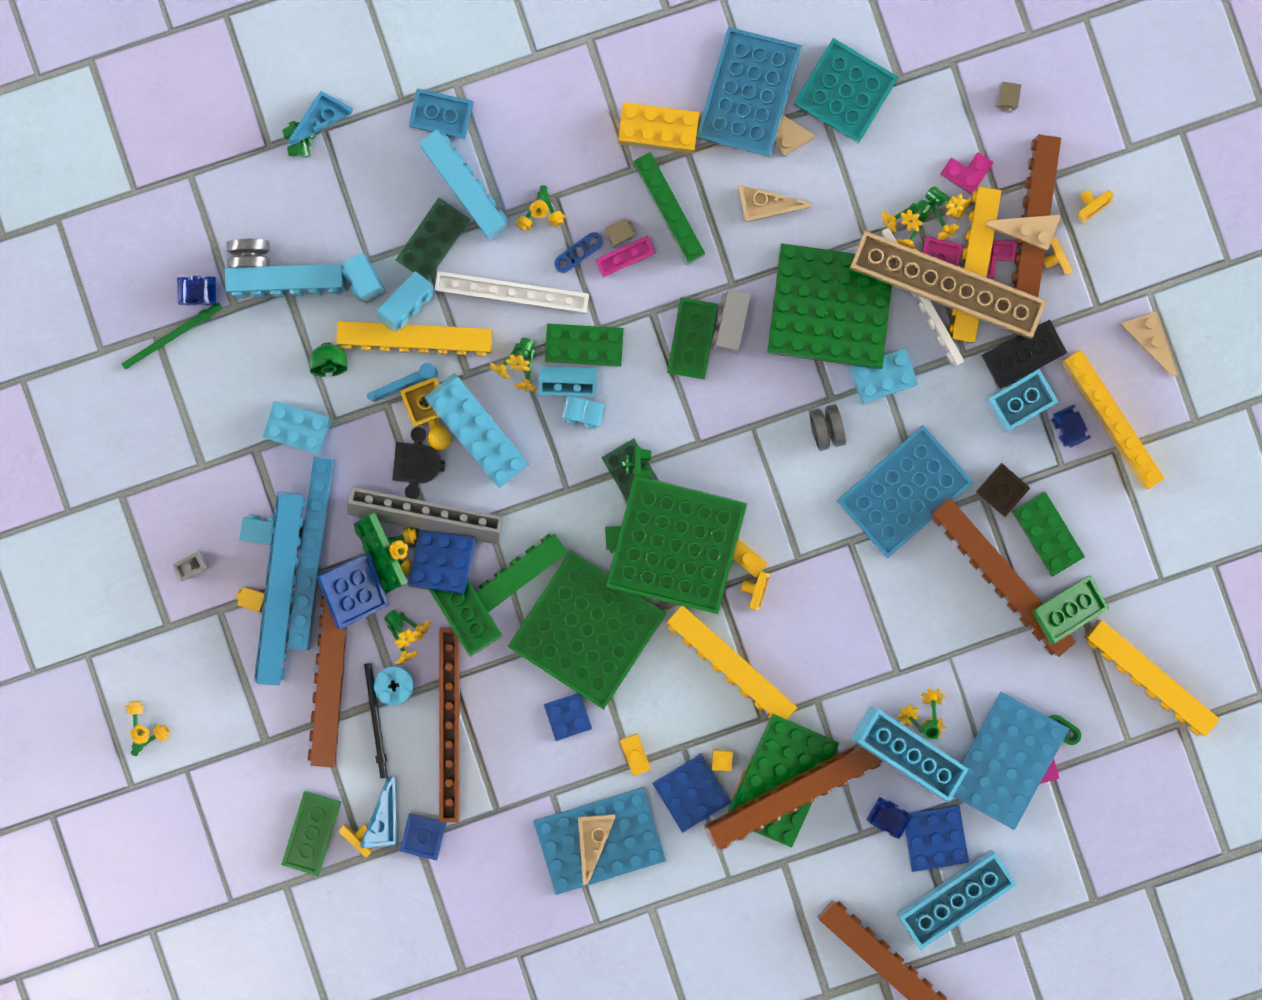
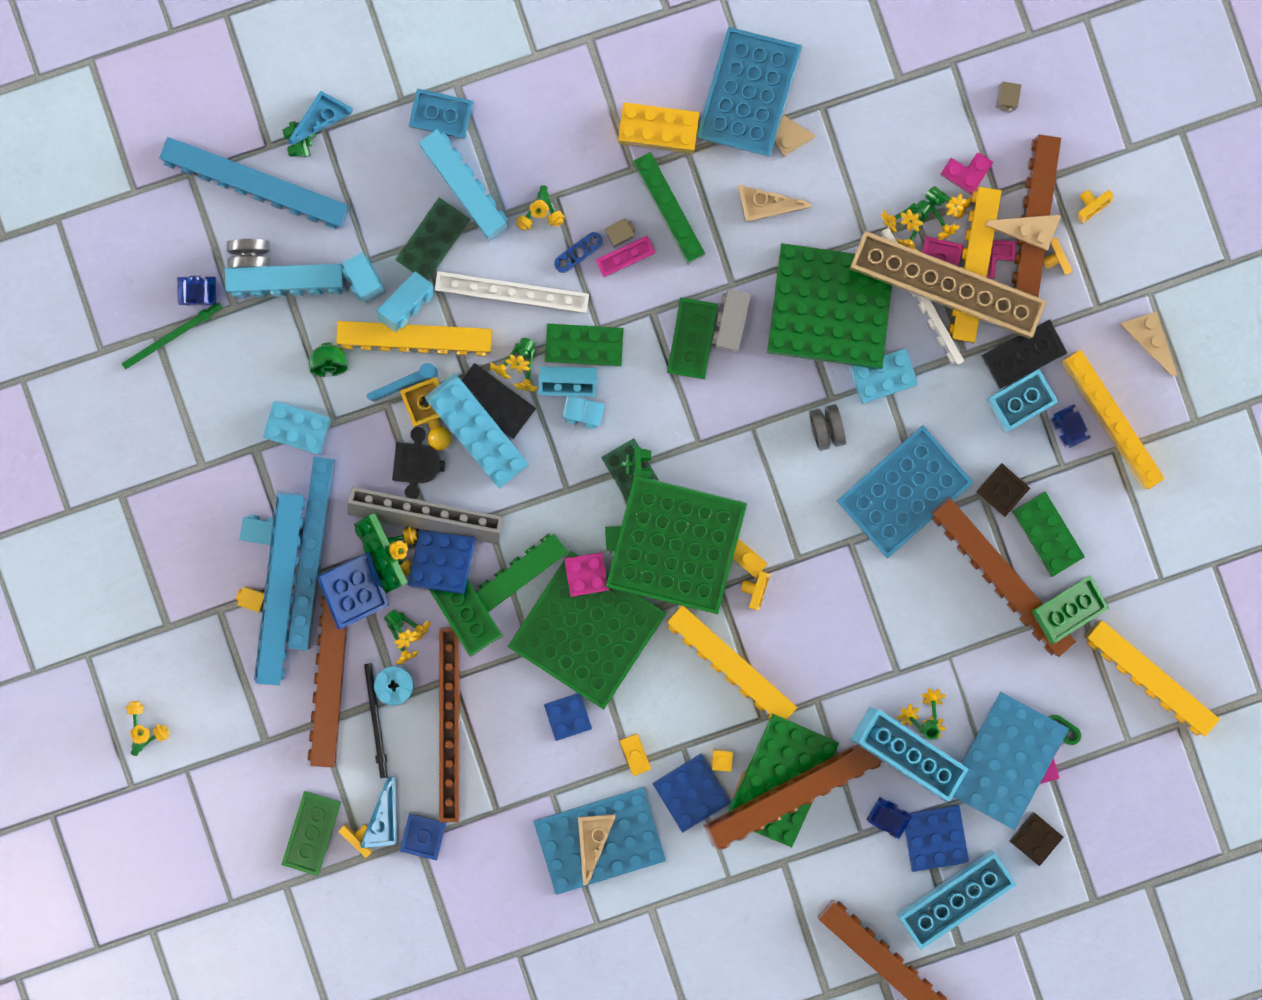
light grey slope [173,551,208,582] -> none
teal plate [793,38,898,144] -> none
none -> dark azure brick [159,137,350,230]
none -> black plate [461,363,536,439]
none -> dark pink plate [564,552,609,597]
none -> dark brown plate [1009,812,1064,866]

